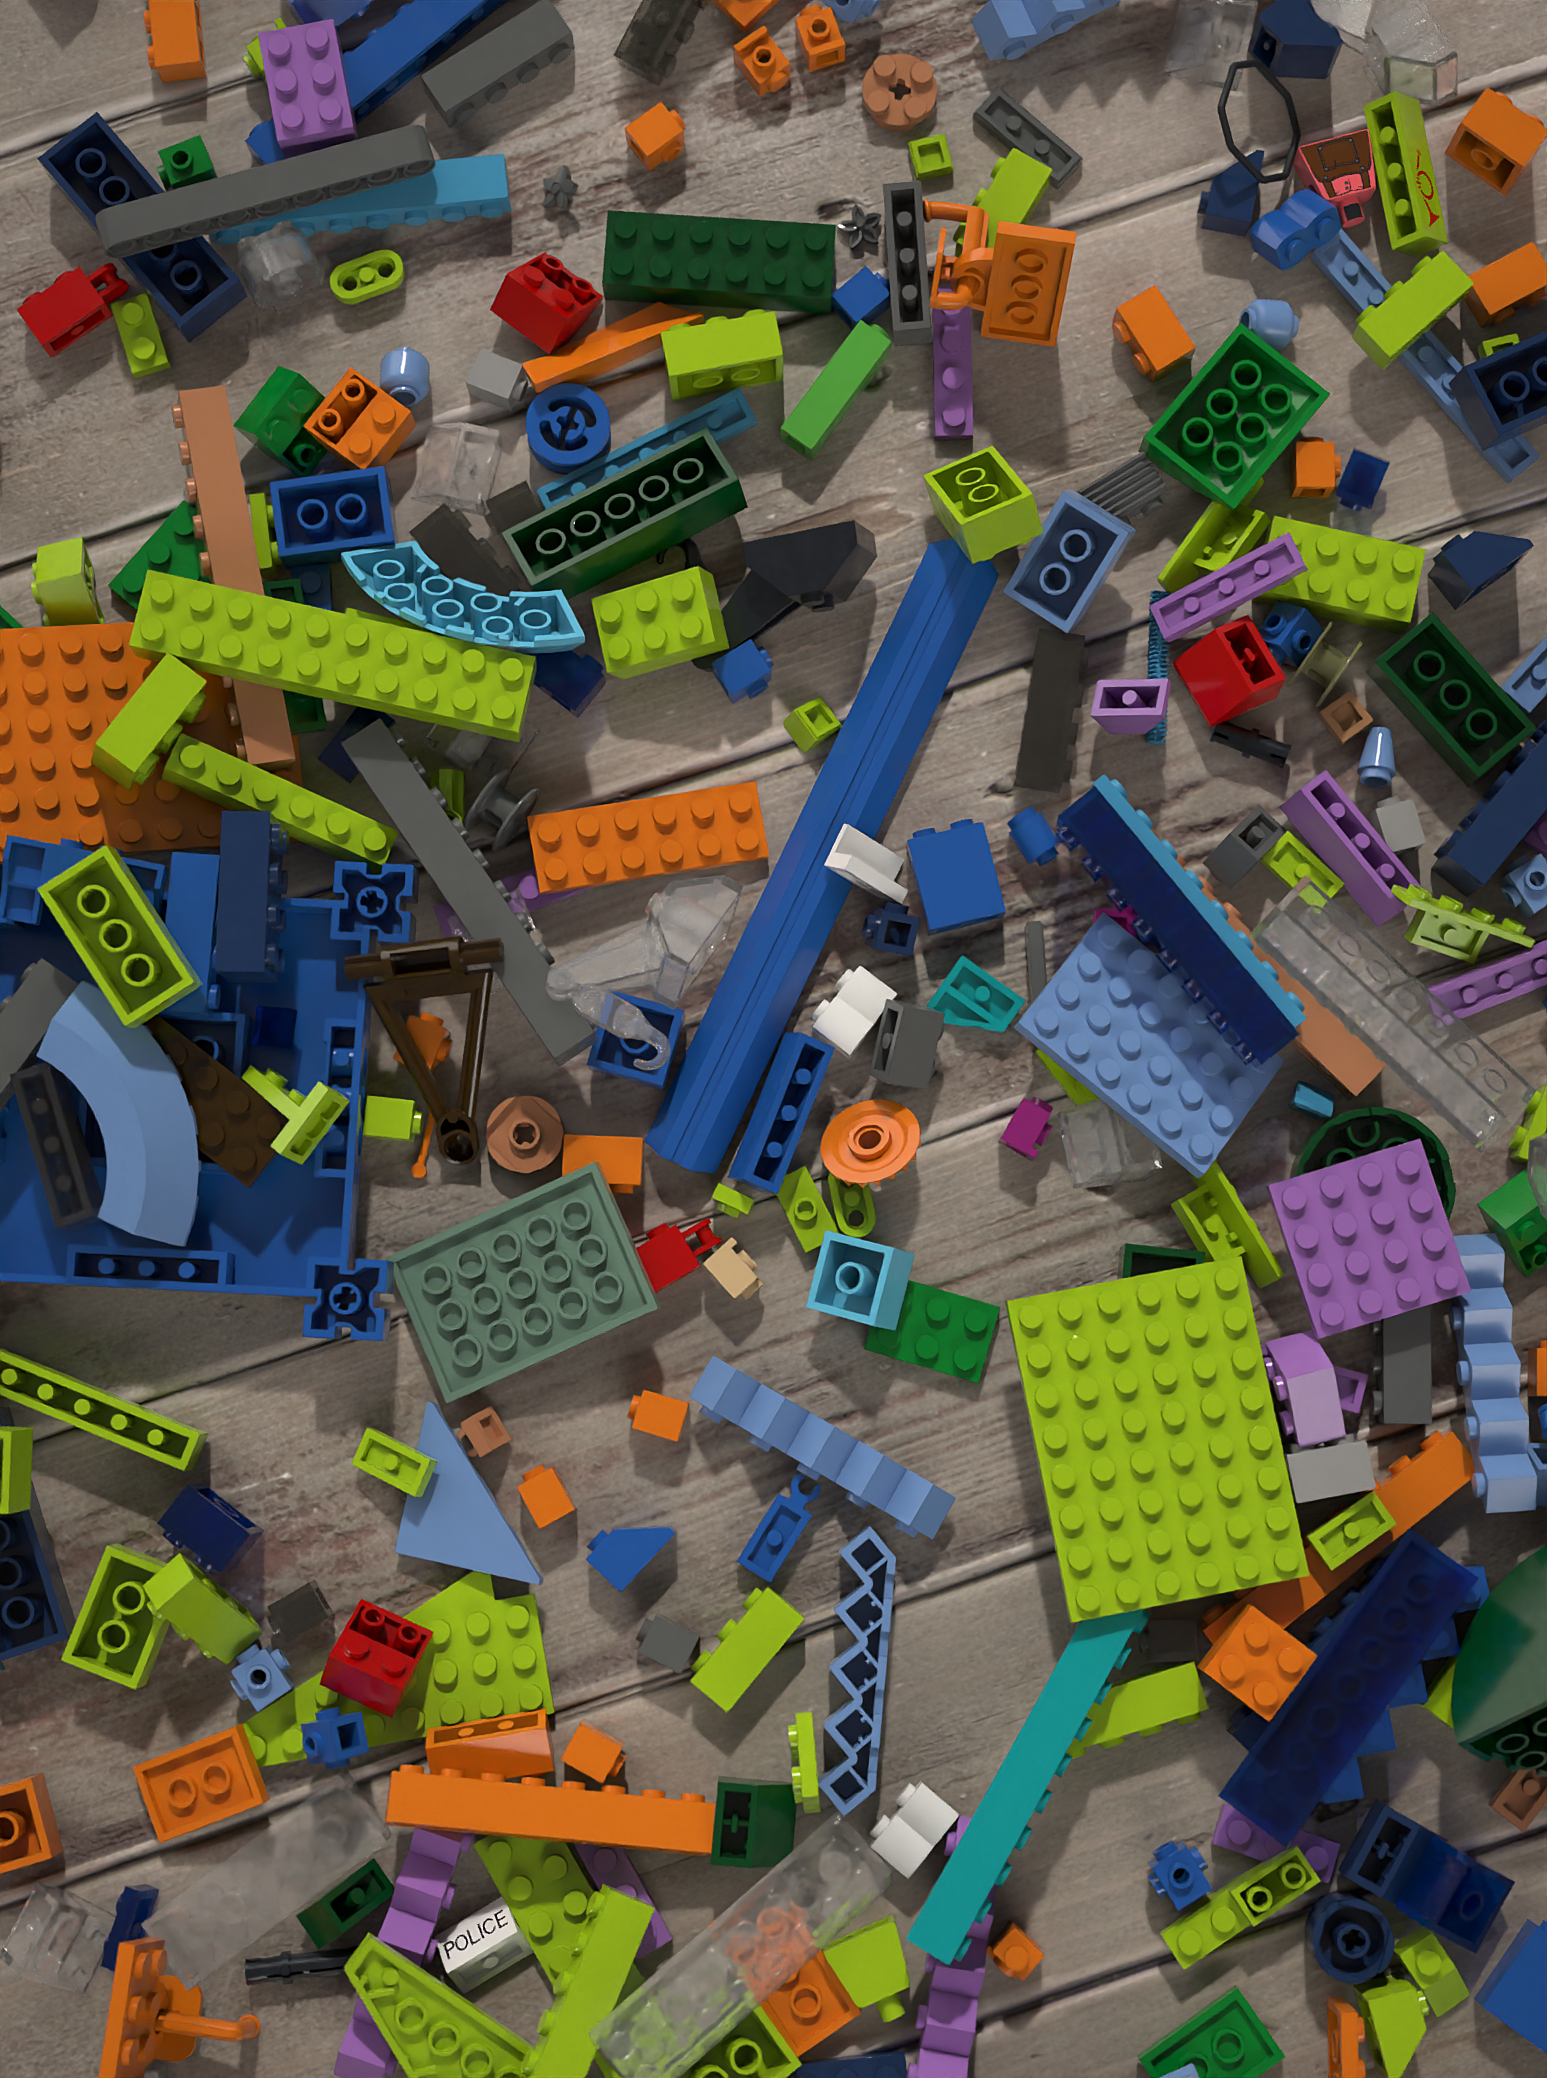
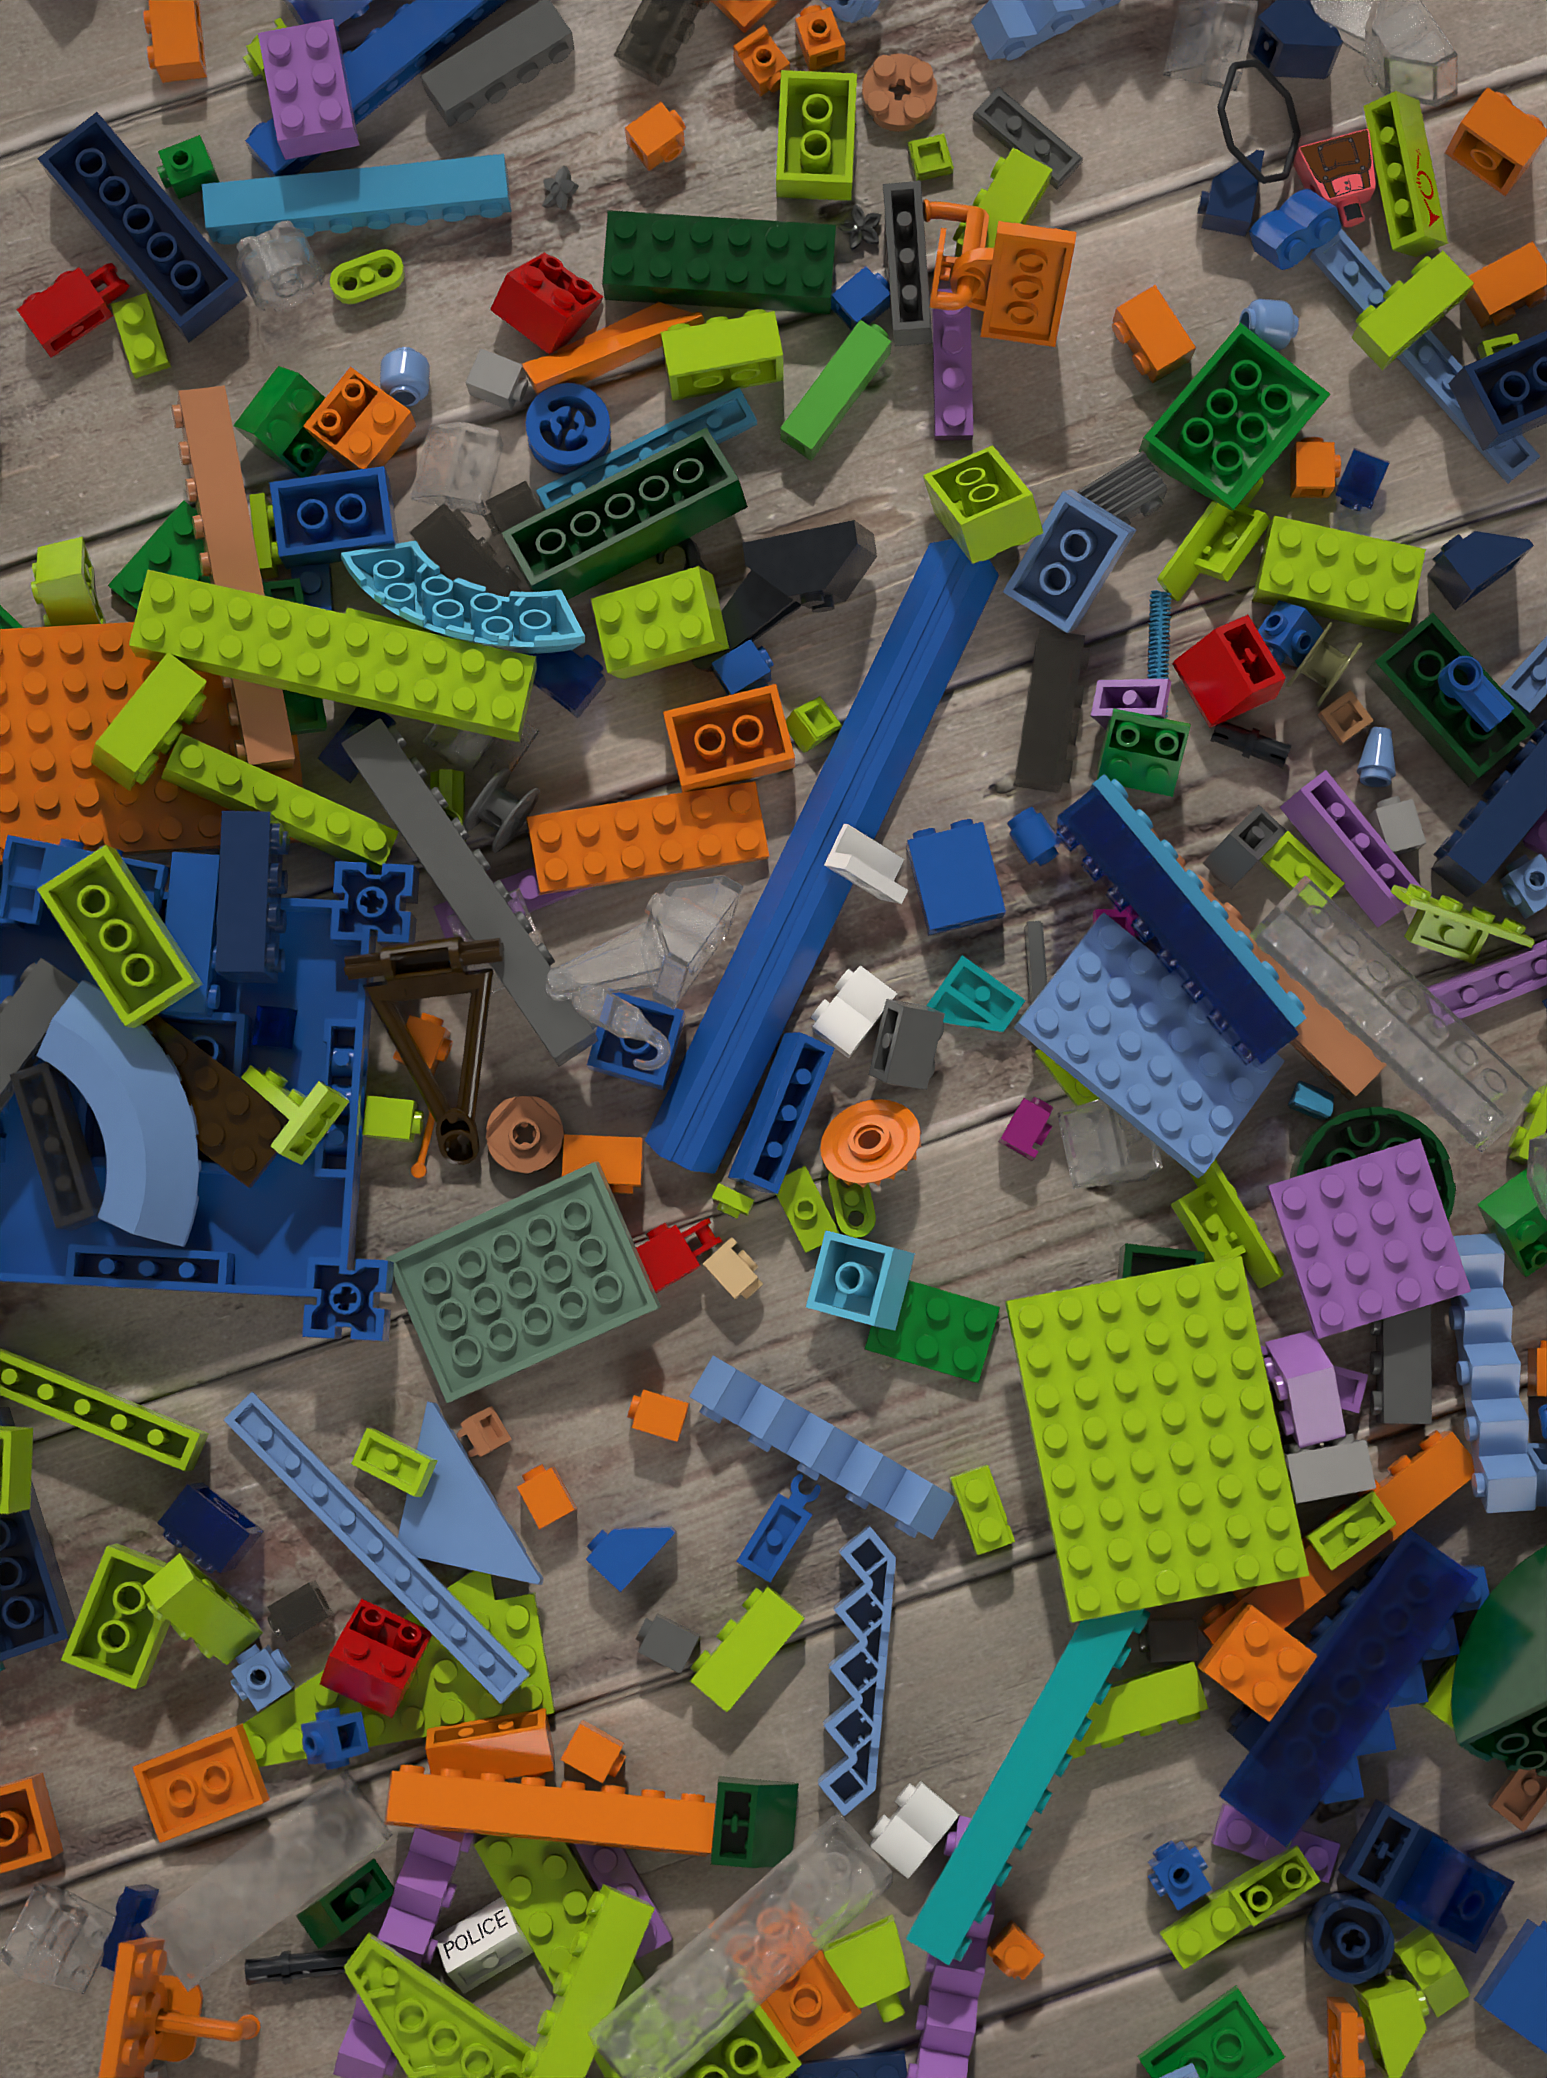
dark grey beam [95,125,436,258] -> none
lime plate [788,1712,821,1813] -> none
dark blue brick [862,901,920,957] -> none
medium lavender plate [1149,532,1308,643] -> none
none -> medium blue plate [224,1392,531,1704]
none -> orange brick [663,684,795,792]
none -> lime brick [776,70,857,201]
none -> lime brick [949,1464,1015,1555]
none -> green slope [1097,708,1191,797]
none -> blue piece [1438,656,1514,733]

